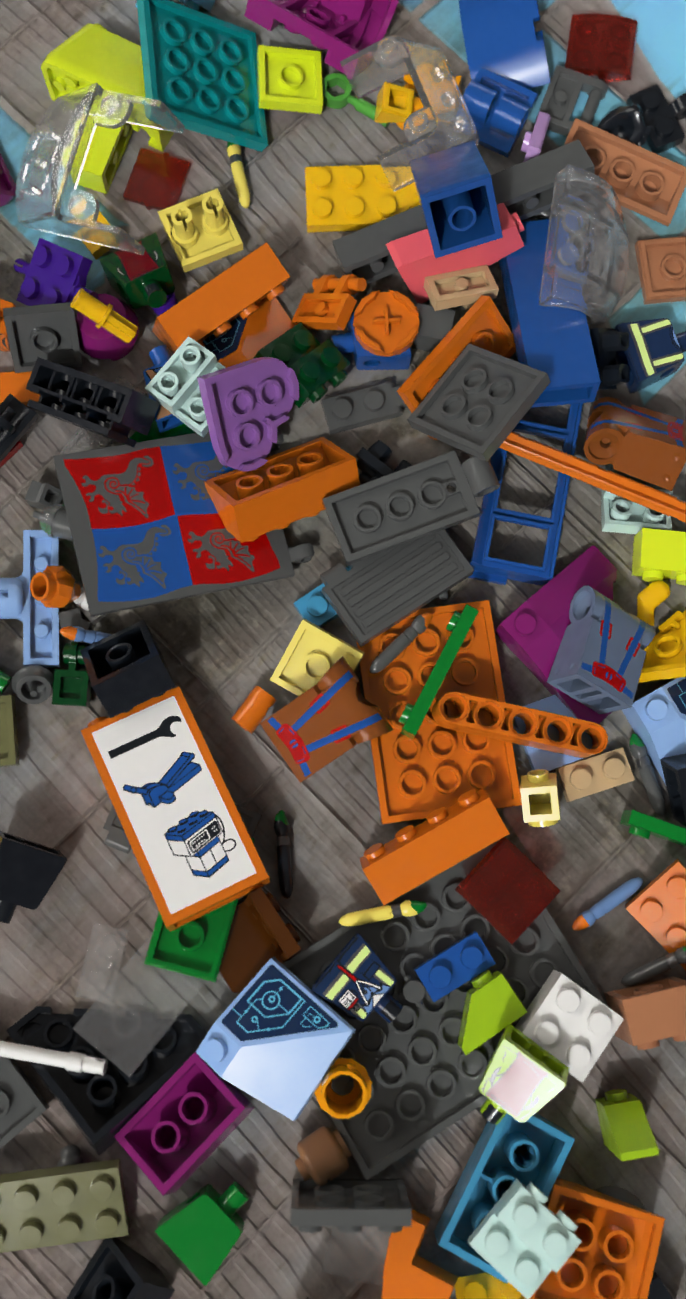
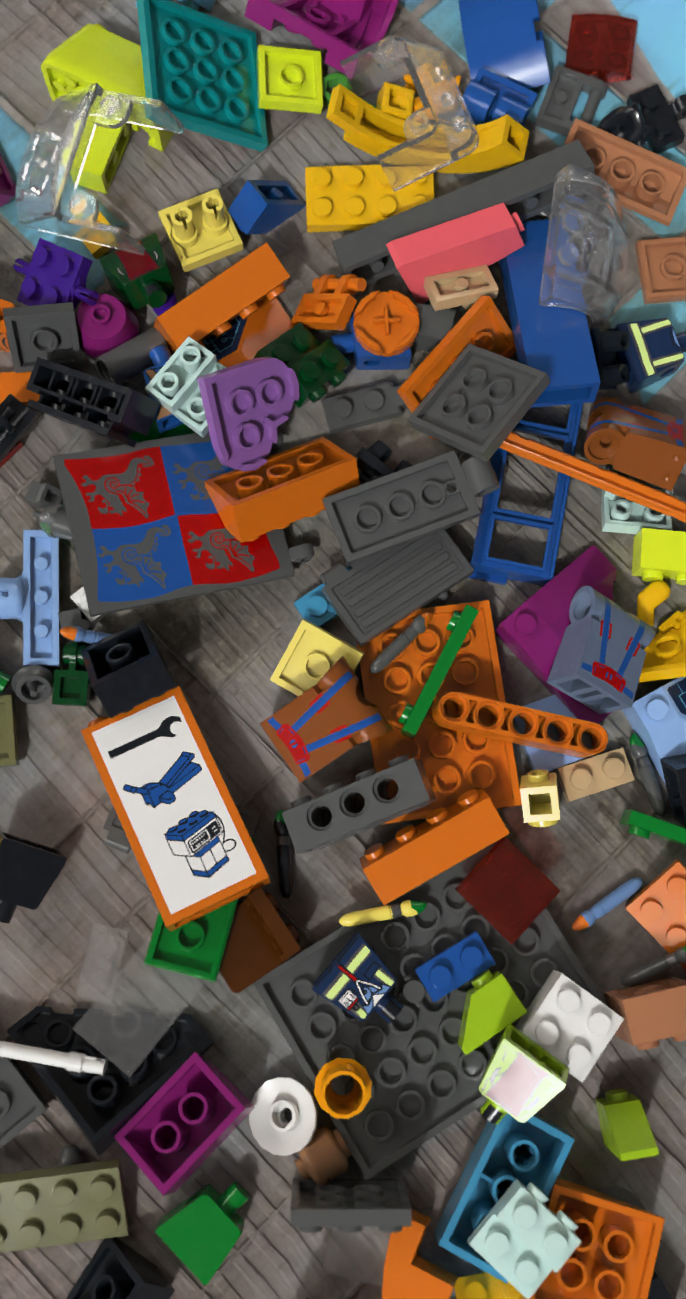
orange rock [30,566,81,608] -> none
yellow axle [70,288,138,343] -> none
clear red piece [123,148,191,210] -> none
light blue slope [196,957,356,1121] -> none
light yellow piece [227,142,250,208] -> none
orange piece [231,685,277,734] -> none
blue slope [409,140,503,258] -> none
lavender plate [521,111,551,161] -> none
none -> dark grey pin [95,328,169,385]
none -> blue slope [227,180,306,235]
none -> white dish [249,1077,318,1156]
none -> dark grey brick [282,755,437,854]
none -> yellow arch [326,84,530,174]

